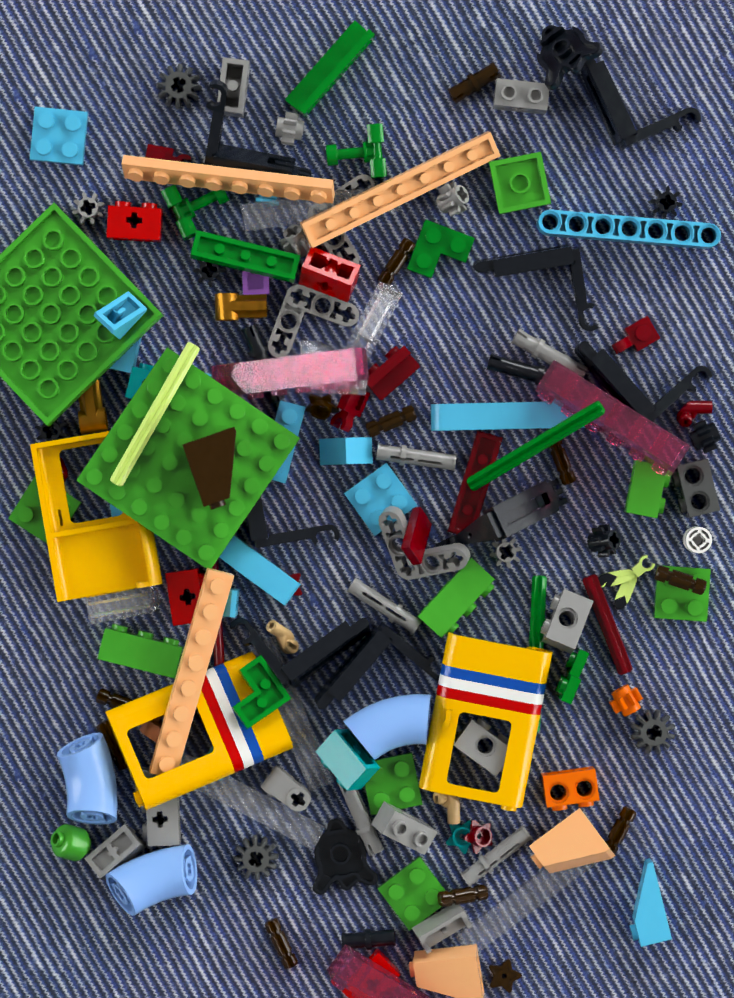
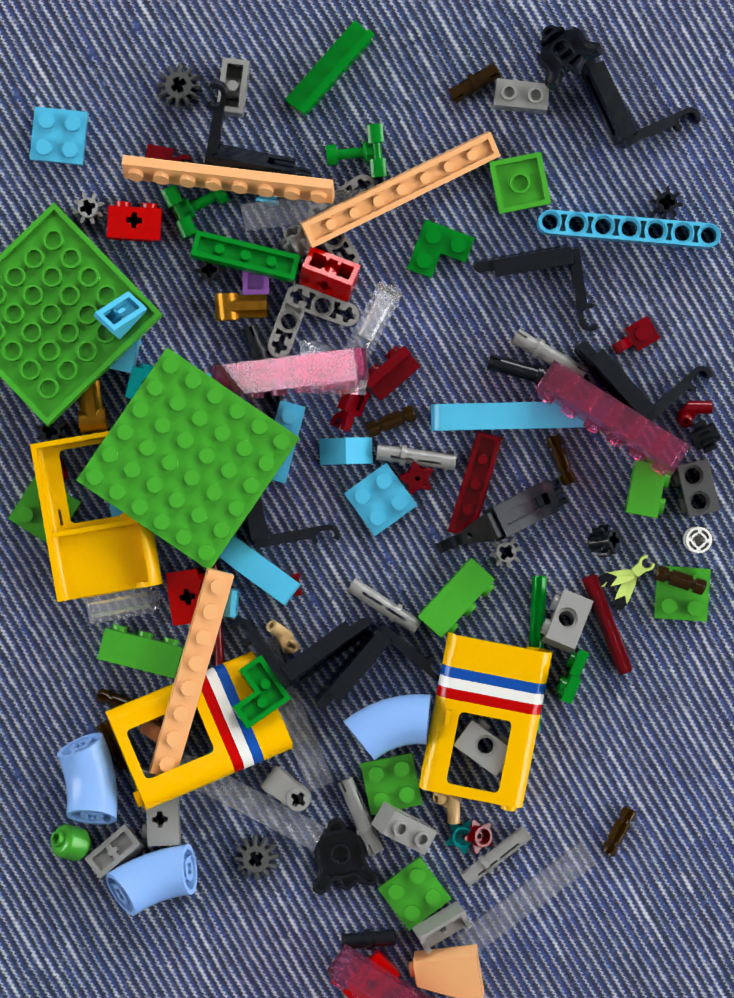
yellowish green axle [110,342,200,487] -> none
dark brown slope [182,427,236,510] -> none
dark brown axle [265,918,298,969] -> none
light grey gear [275,112,305,146] -> none
dark brown plate [305,394,339,420] -> none
brick [315,729,380,791] -> none
dark brown axle [378,238,415,287] -> none
light grey beam [378,506,471,580] -> none
dark red tile [401,507,432,565] -> none
light grey gear [436,182,469,217] -> none
dark brown axle [437,885,488,907] -> none
green axle [467,401,605,491] -> none
dark brown plate [489,958,522,993] -> none
light nougat slope [529,808,615,873] -> none
orange brick [541,766,600,811] -> none
orange gear [609,684,643,717] -> none
medium azure slope [629,858,672,947] -> none
dark grey gear [630,709,675,754] -> none
none -> dark red plate [399,461,433,494]

